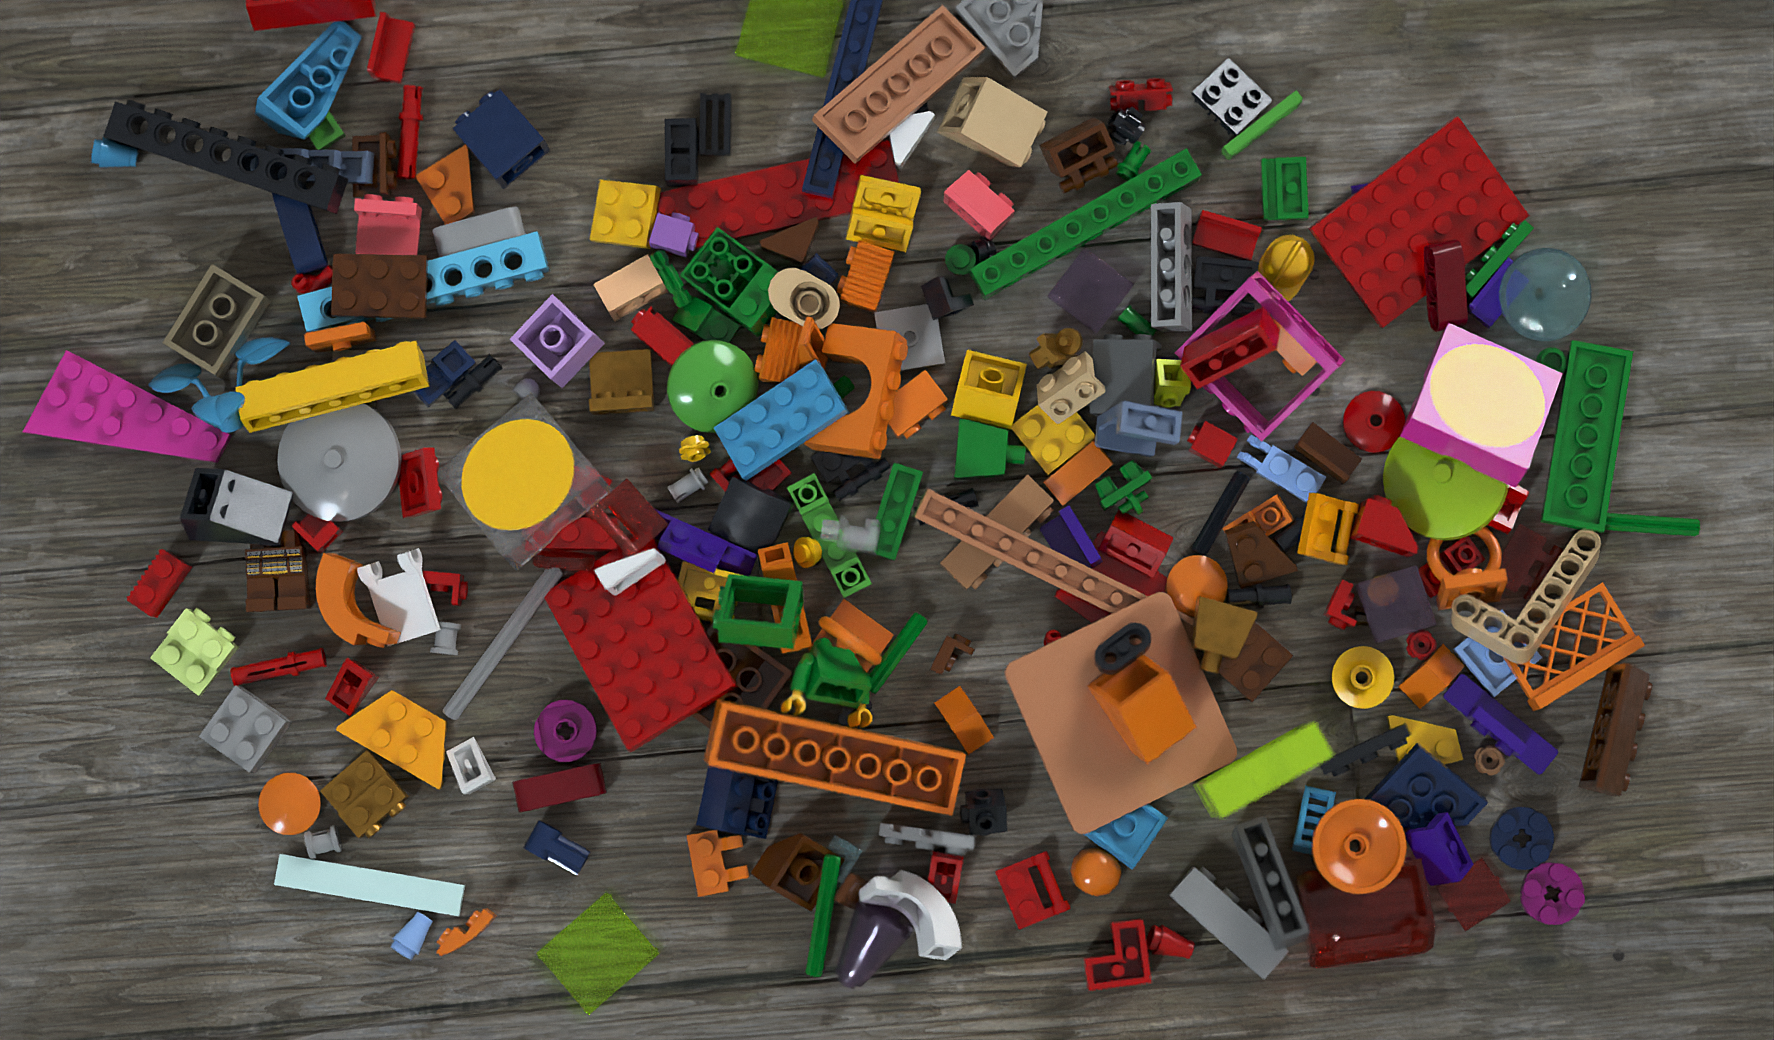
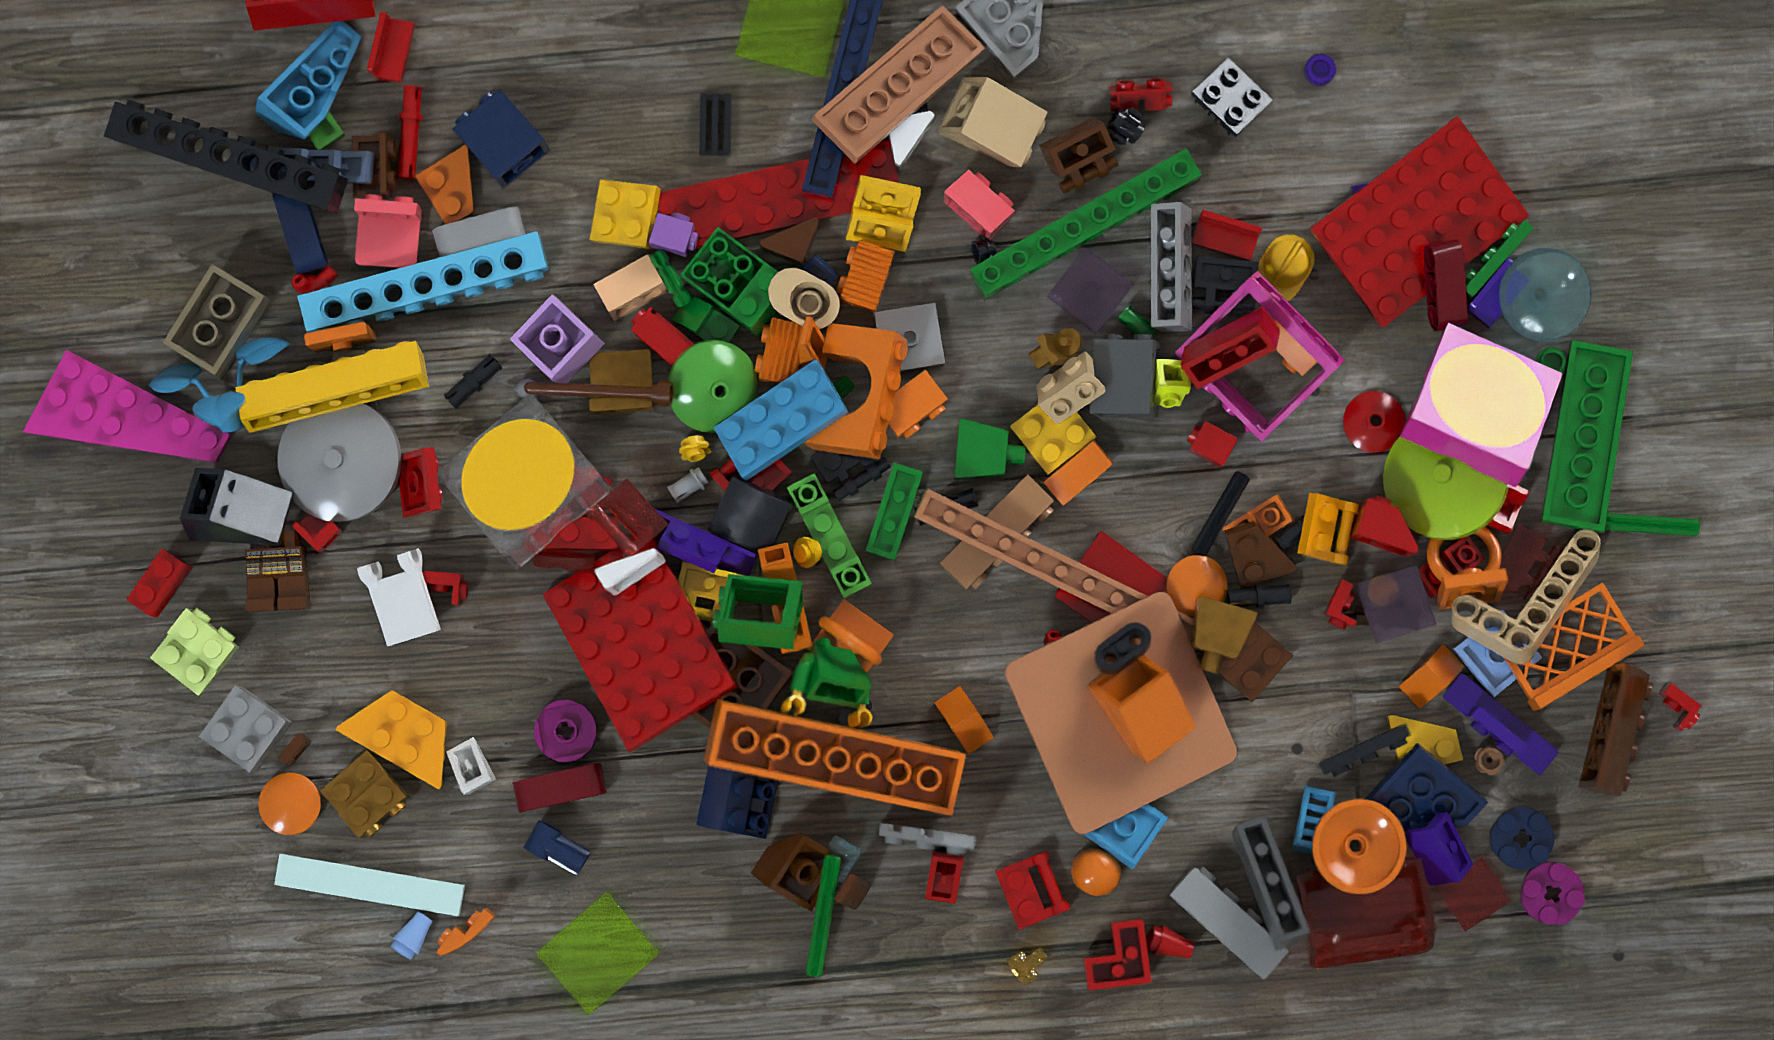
dark azure cone [91,137,138,167] -> none
red pin [230,647,327,686] -> none
light grey bush [304,825,342,859] -> none
orange arch [316,553,401,648] -> none
red slope [325,658,379,717] -> none
reddish brown plate [331,254,428,319] -> none
dark blue slope [413,340,476,408] -> none
light grey bush [430,622,461,656] -> none
light grey axle [443,563,564,720] -> none
black brick [664,118,698,186] -> none
orange plate [686,830,750,897] -> none
clear hips [820,515,881,556] -> none
clear purple cone [835,900,914,989] -> none
white arch [859,870,962,960] -> none
green axle [869,612,928,694] -> none
black panel [921,276,974,320] -> none
reddish brown bracket [930,633,975,675] -> none
green plate [945,244,976,275] -> none
yellow slope [951,350,1027,430] -> none
black brick [960,788,1007,836] -> none
dark purple panel [1040,505,1103,569] -> none
sand blue panel [1095,401,1182,457] -> none
green hips [1095,460,1152,515] -> none
red panel [1098,510,1173,578] -> none
green pin [1116,141,1151,181] -> none
lime tile [1193,722,1334,818] -> none
bright green tile [1221,90,1303,160] -> none
light blue hinge [1237,435,1326,503] -> none
green plate [1260,157,1309,221] -> none
reddish brown panel [1293,422,1362,485] -> none
yellow dish [1331,646,1394,709] -> none
red plate [1406,629,1437,660] -> none
none -> reddish brown tile [278,733,311,765]
none -> reddish brown piece [524,381,674,407]
none -> clear yellow brick [1006,948,1048,985]
none -> dark purple tile [1304,54,1336,86]
none -> red bracket [1658,683,1702,731]

